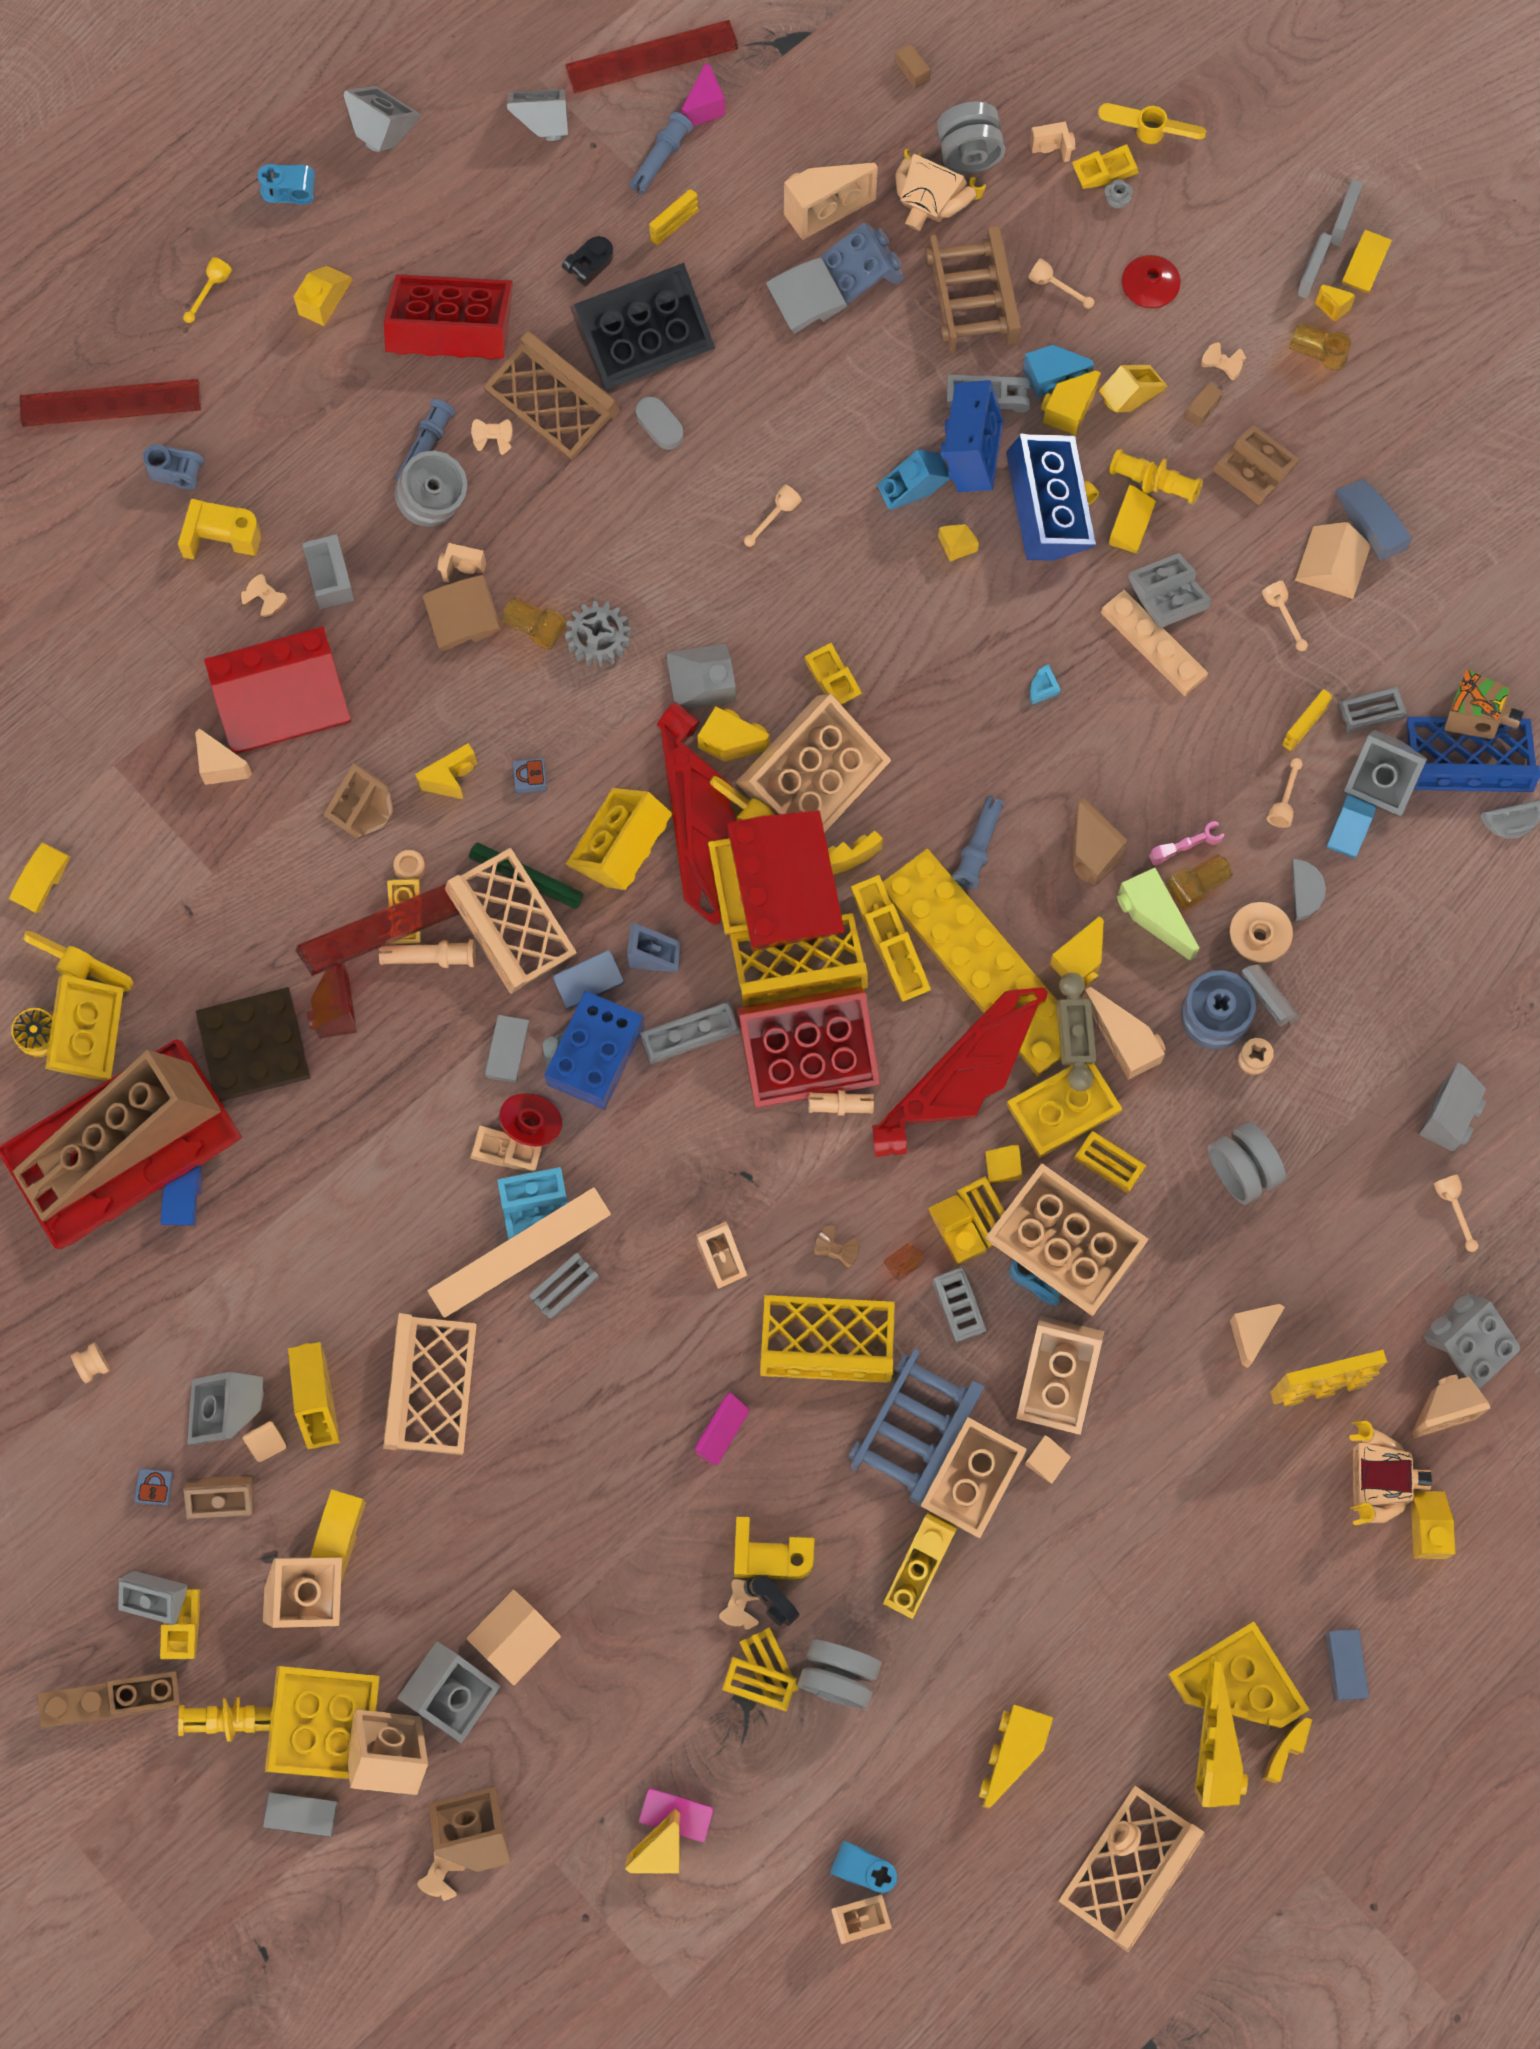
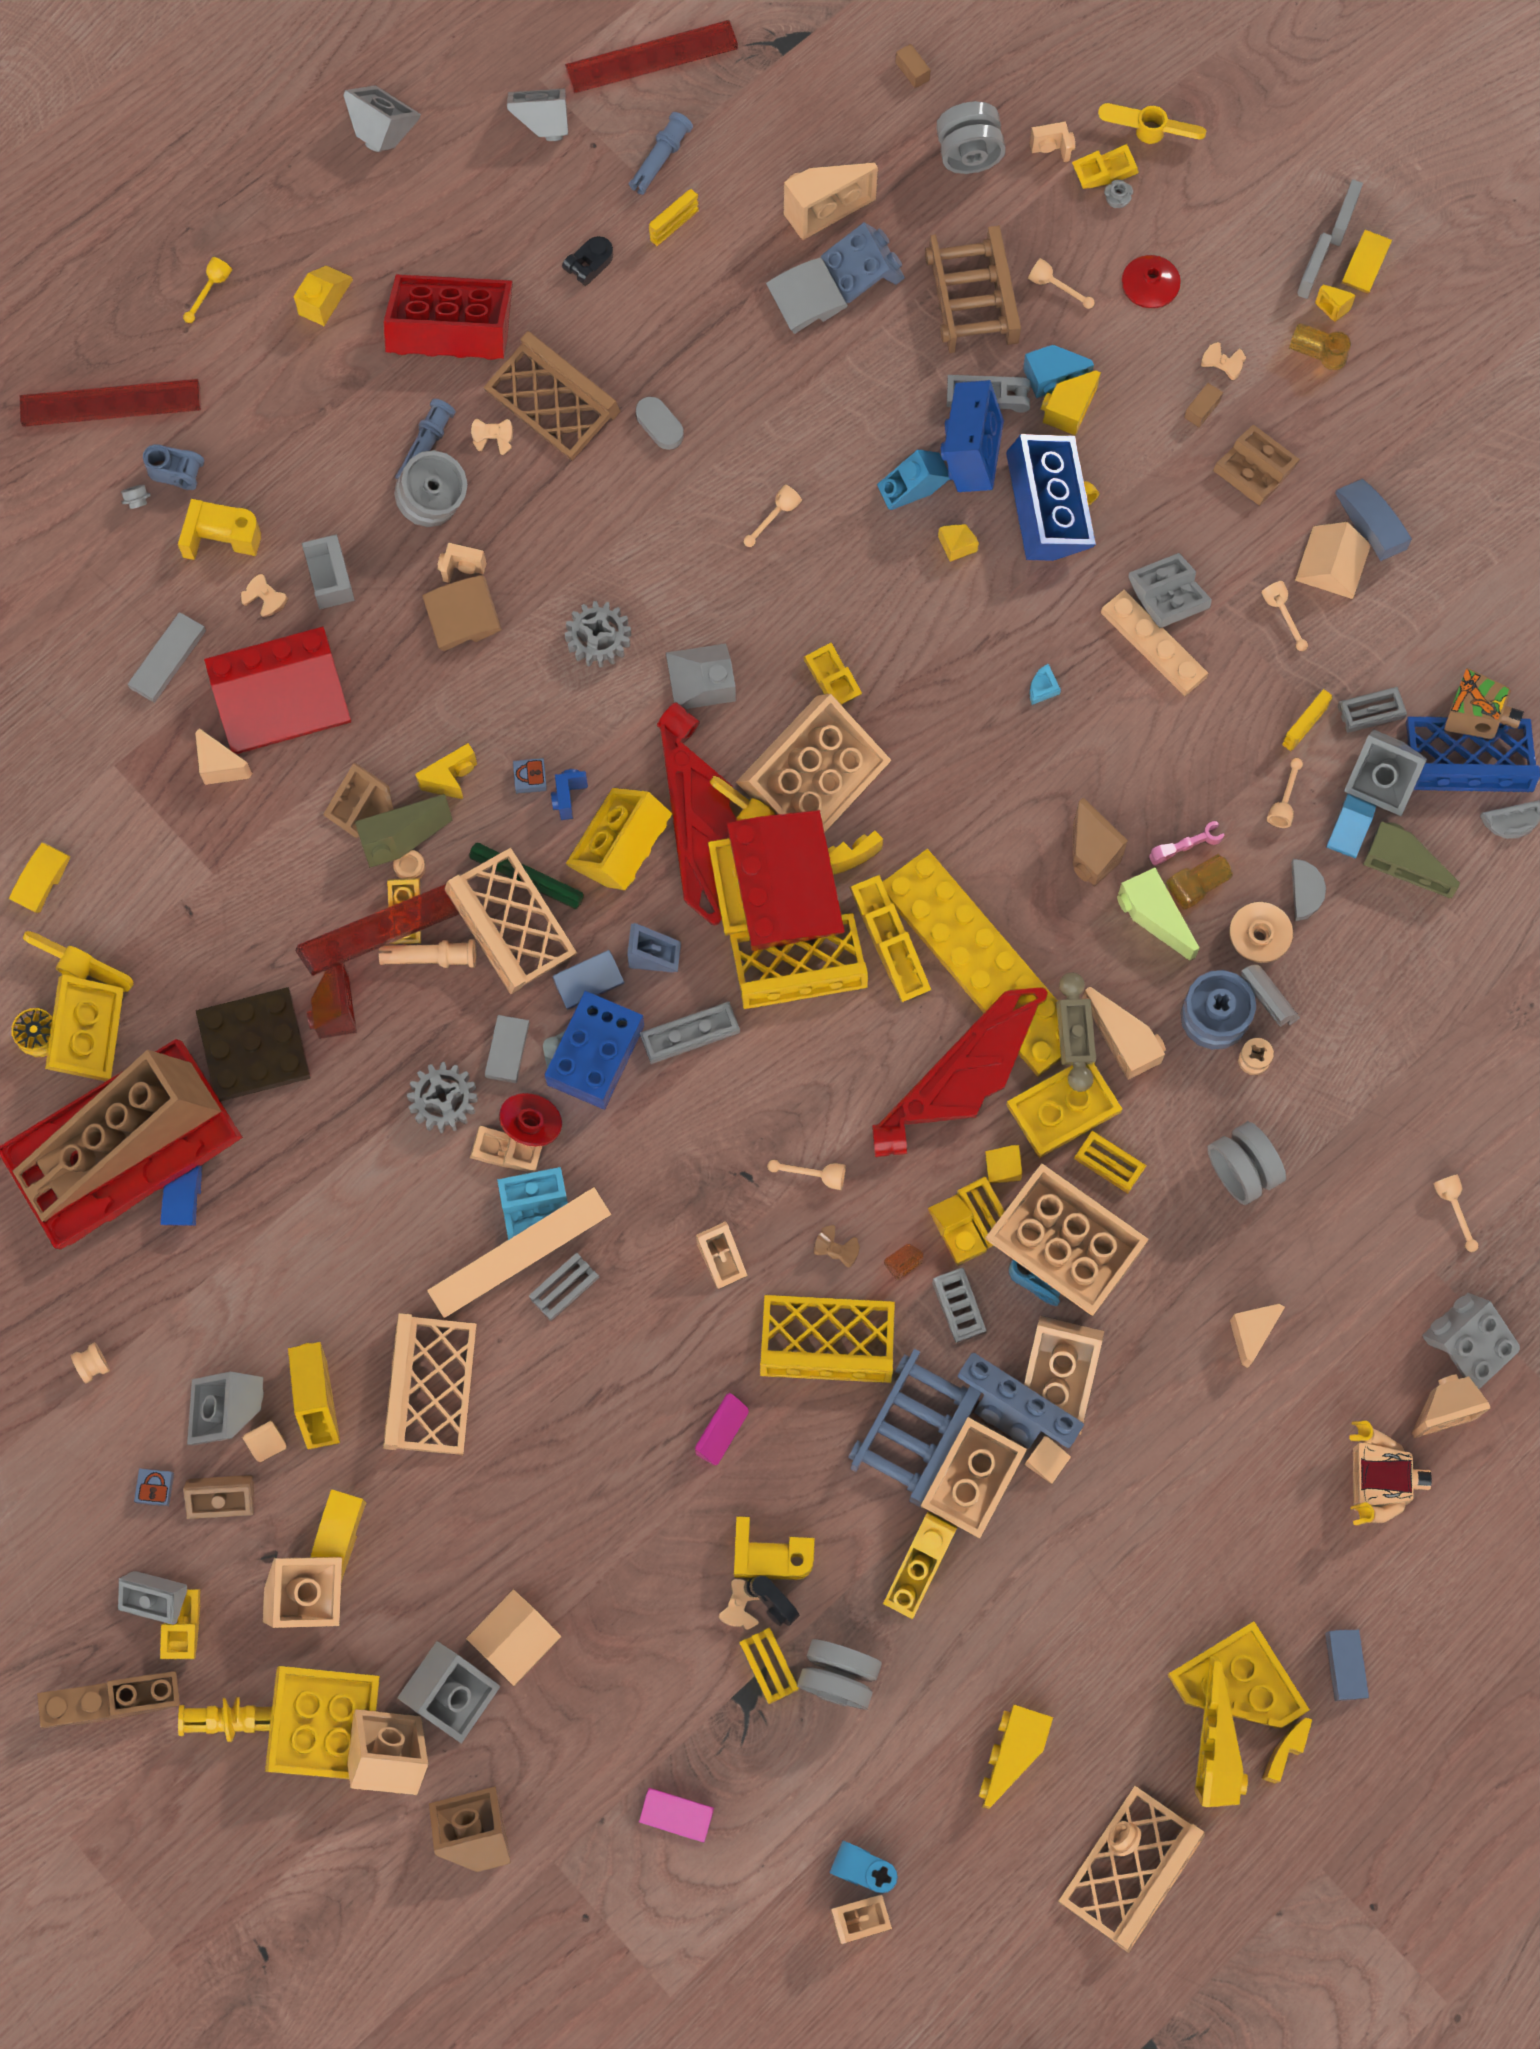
dark azure piece [257,164,315,205] -> none
light grey tile [263,1792,338,1837] -> none
light nougat piece [417,1852,465,1901] -> none
clear yellow piece [502,597,566,650] -> none
black slope [570,263,715,390] -> none
yellow slope [625,1809,680,1873] -> none
dark pink slope [681,64,725,126] -> none
yellow slope [697,706,770,762] -> none
yellow tile [722,1657,797,1712] -> none
red slope [736,986,881,1108] -> none
light nougat pin [808,1090,874,1116] -> none
light nougat torso [895,149,986,232] -> none
sand blue pin [952,796,1004,889] -> none
yellow slope [1049,916,1104,989] -> none
yellow slope [1099,365,1168,413] -> none
yellow slope [1108,485,1156,554] -> none
yellow piece [1109,449,1203,505] -> none
yellow plate [1270,1350,1387,1407] -> none
yellow slope [1411,1491,1455,1559] -> none
light grey slope [1418,1063,1487,1152] -> none
none -> light grey plate [121,485,151,509]
none -> light grey tile [127,612,206,703]
none -> olive slope [355,794,453,868]
none -> light grey gear [407,1062,478,1133]
none -> blue bracket [551,769,588,820]
none -> light nougat hinge [767,1160,846,1190]
none -> sand blue bracket [958,1353,1084,1448]
none -> olive slope [1363,821,1460,899]

